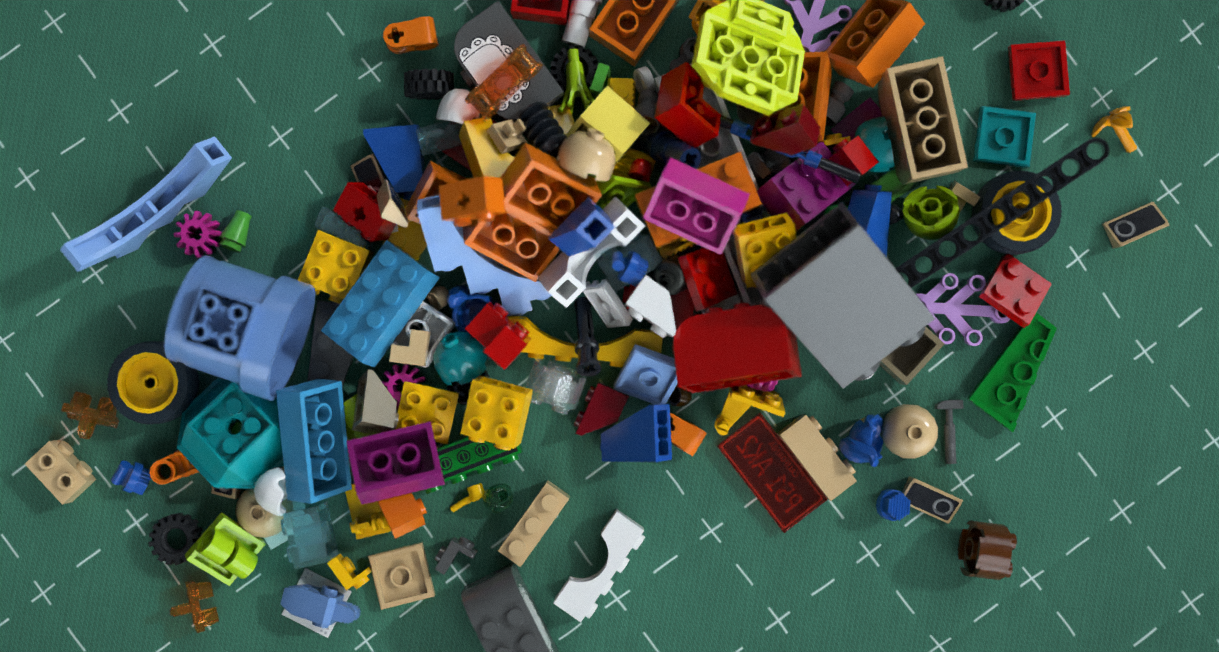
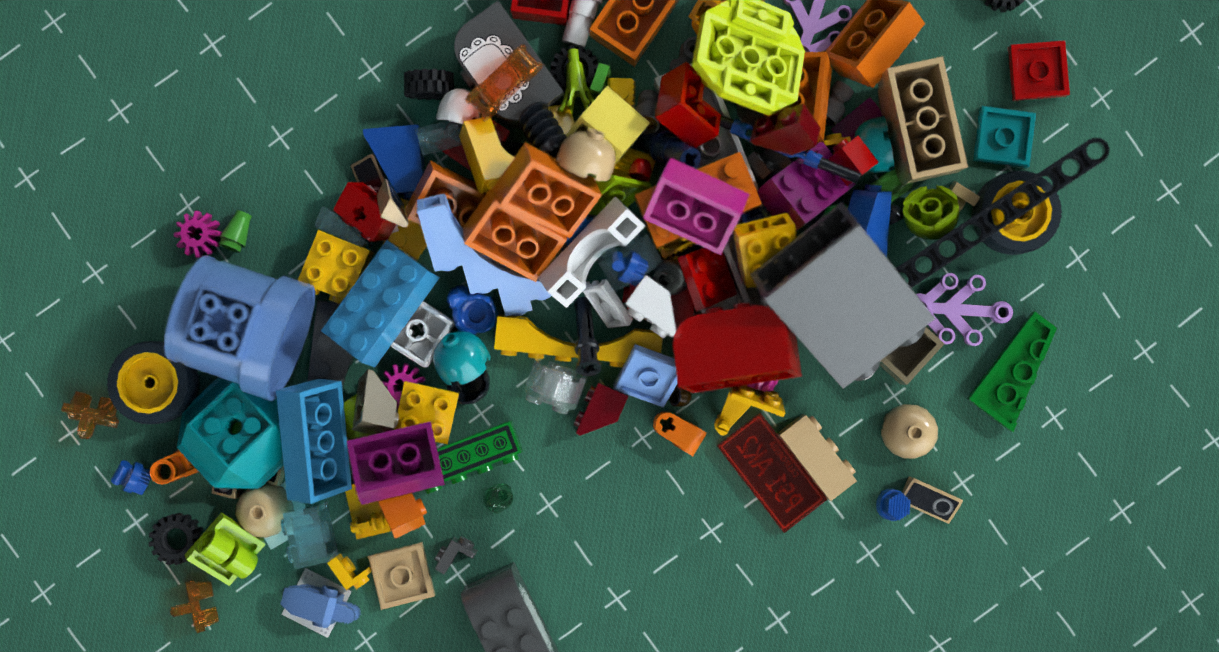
tan brick [25,440,96,505] -> none
light blue arch [60,136,232,272] -> none
white hair [254,467,287,516] -> none
orange piece [383,16,439,54] -> none
tan piece [389,329,431,366] -> none
tan hinge [426,286,449,310] -> none
orange brick [439,176,505,226] -> none
yellow hand [450,483,485,512] -> none
yellow brick [460,375,533,450] -> none
red brick [465,302,531,370] -> none
tan tile [487,119,527,154] -> none
tan arch [498,480,570,567] -> none
blue slope [548,197,615,257] -> none
white arch [553,509,645,622] -> none
blue slope [600,404,672,462] -> none
white tile [633,66,655,93] -> none
blue hair [839,414,883,467] -> none
dark grey piece [934,400,963,464] -> none
reddish brown brick [958,520,1017,580] -> none
plate [979,254,1052,328] -> none
light orange plant [1091,106,1137,153] -> none
slope [1103,202,1169,249] -> none

